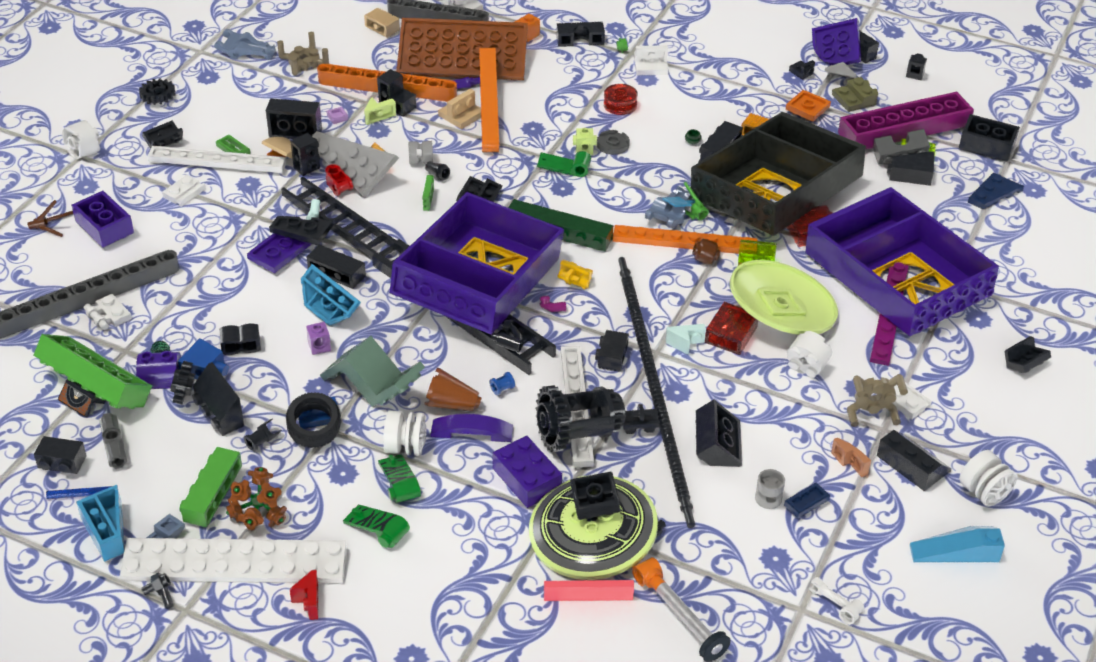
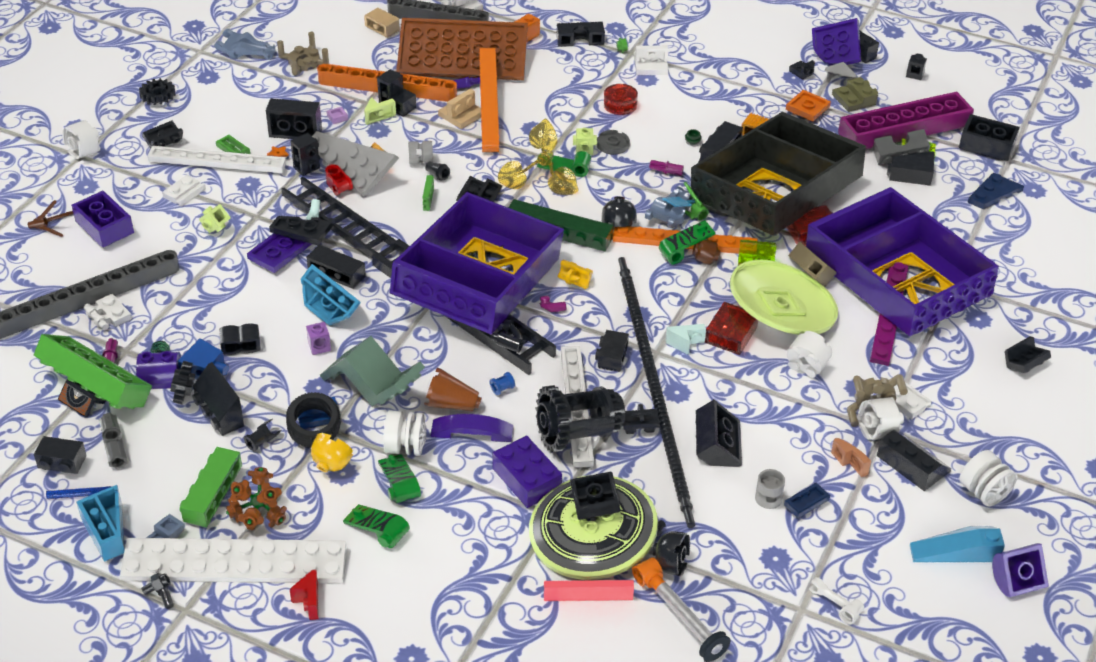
tan slope [261,137,292,158] -> none
none -> magenta axle [102,338,118,363]
none -> yellowish green brick [199,204,231,234]
none -> yellow cylinder [311,433,353,473]
none -> clear yellow plant [498,118,579,195]
none -> black cylinder [601,196,637,227]
none -> magenta axle [649,160,684,176]
none -> black cylinder [652,531,690,576]
none -> green door [659,220,716,265]
none -> dark tan slope [788,242,837,287]
none -> white brick [858,397,904,440]
none -> dark purple brick [992,543,1049,597]

